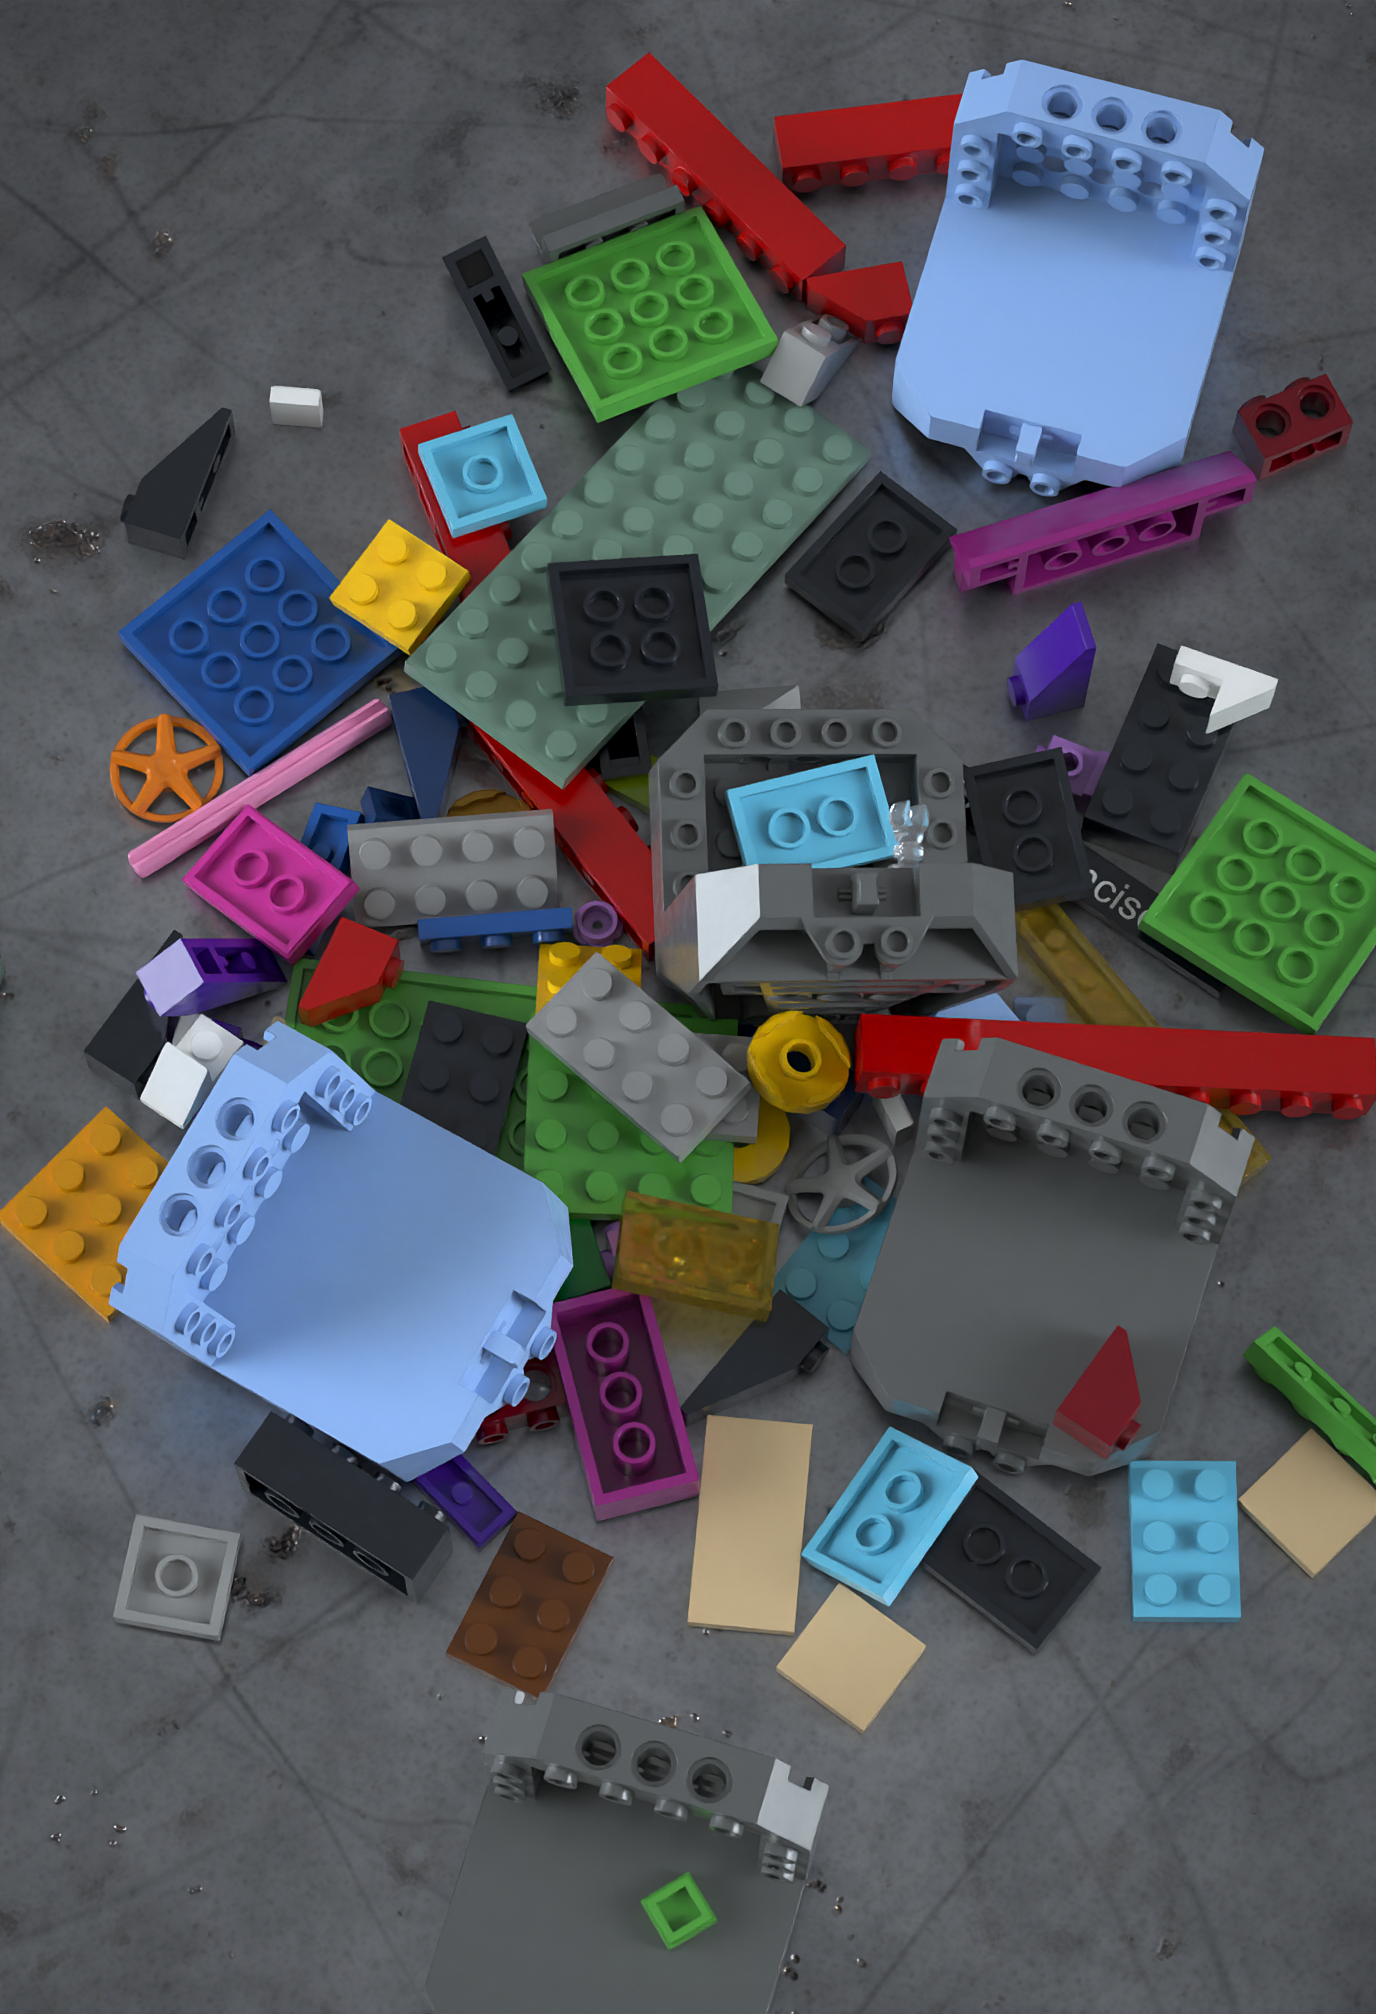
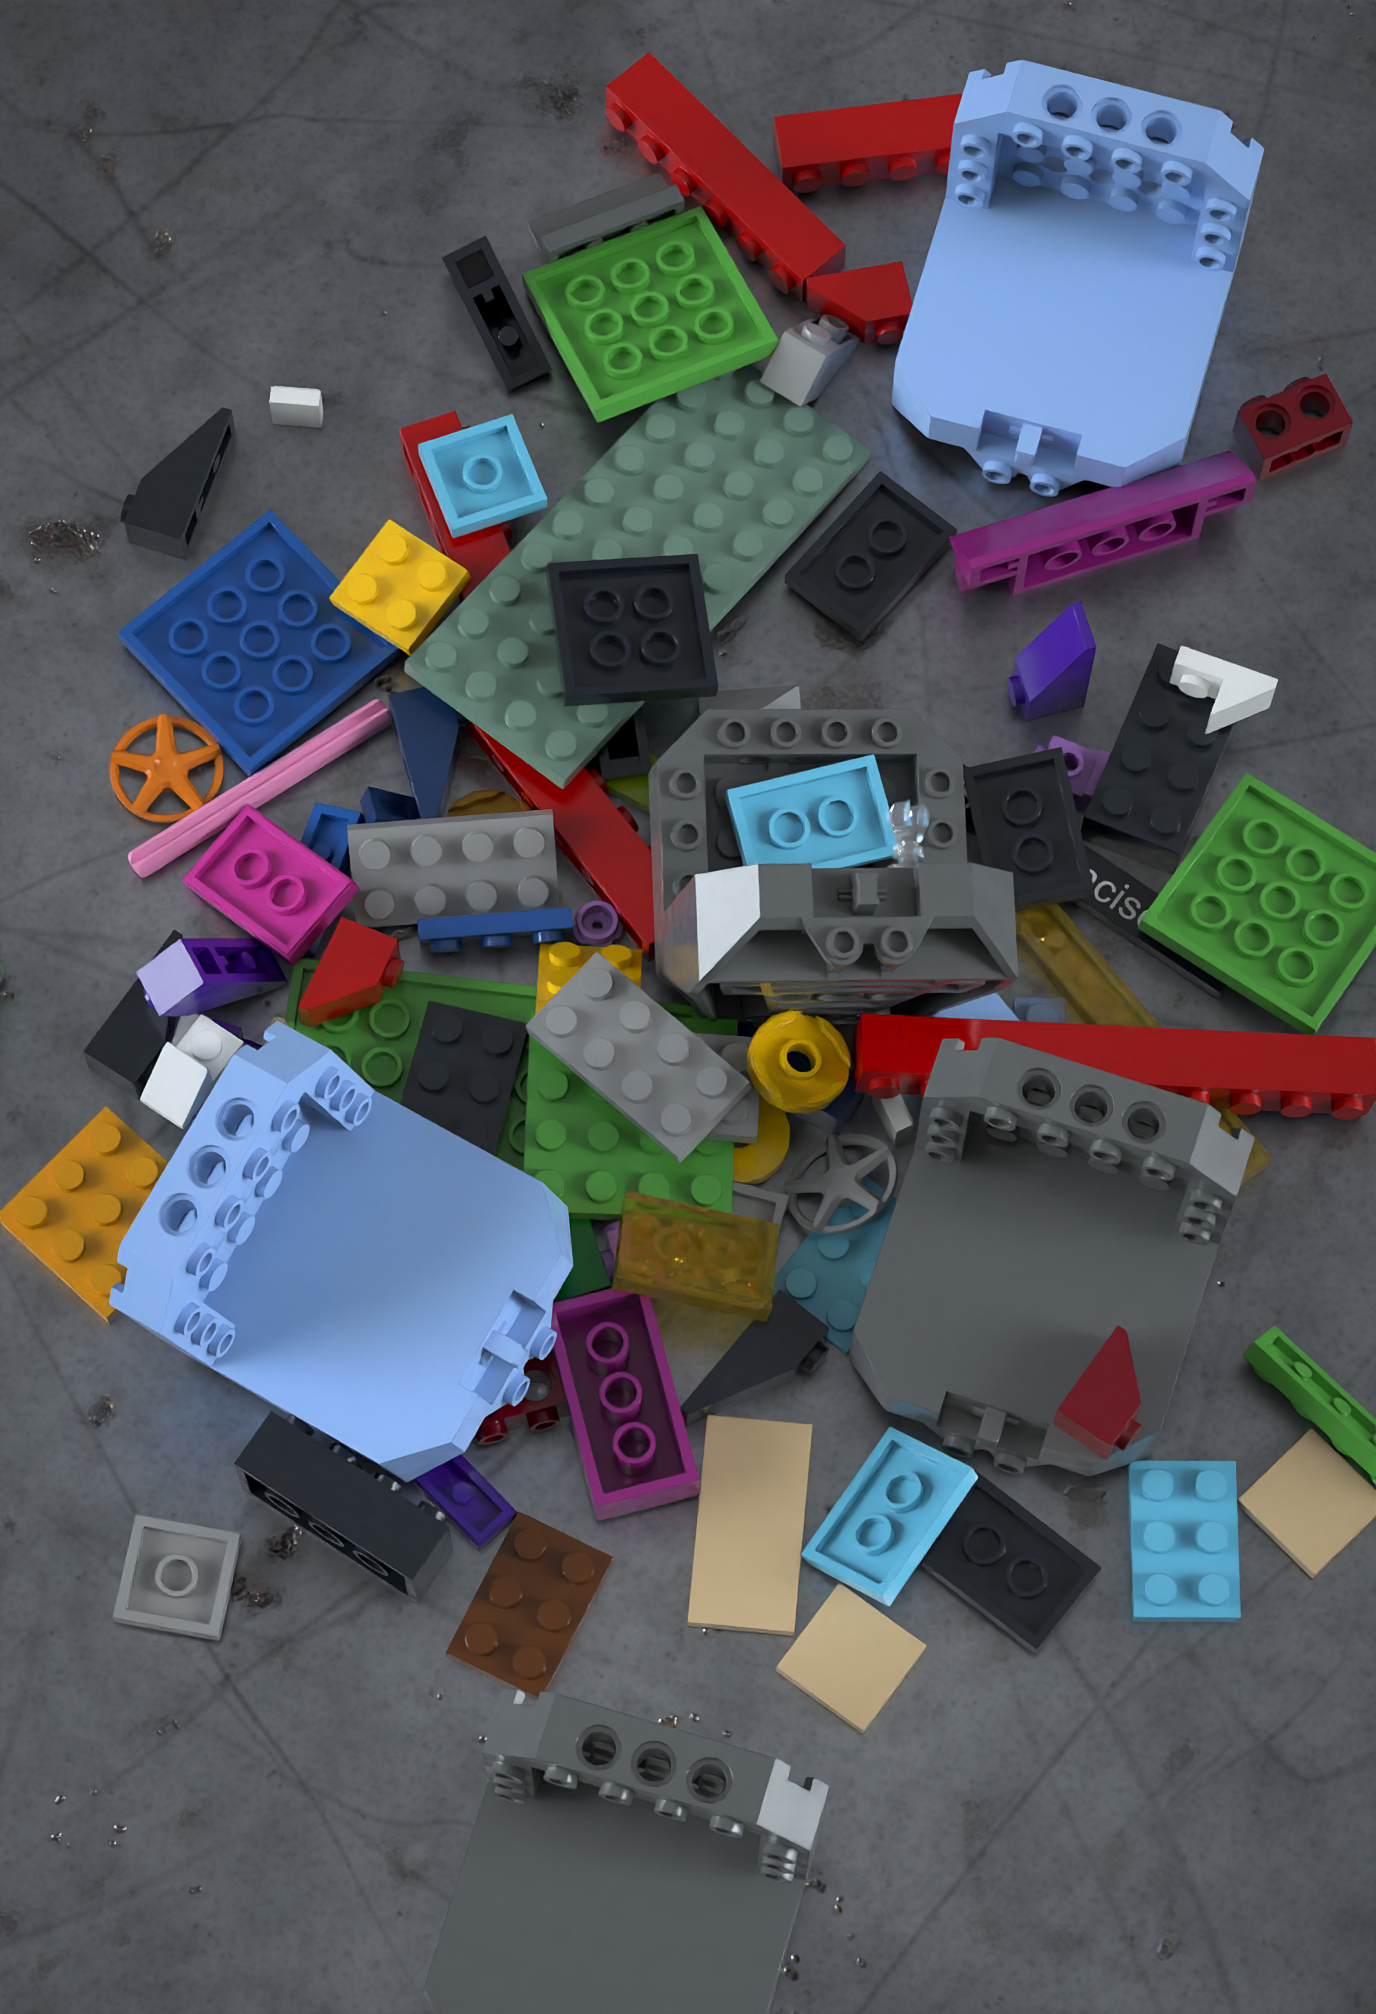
bright green tile [641,1871,717,1951] -> none

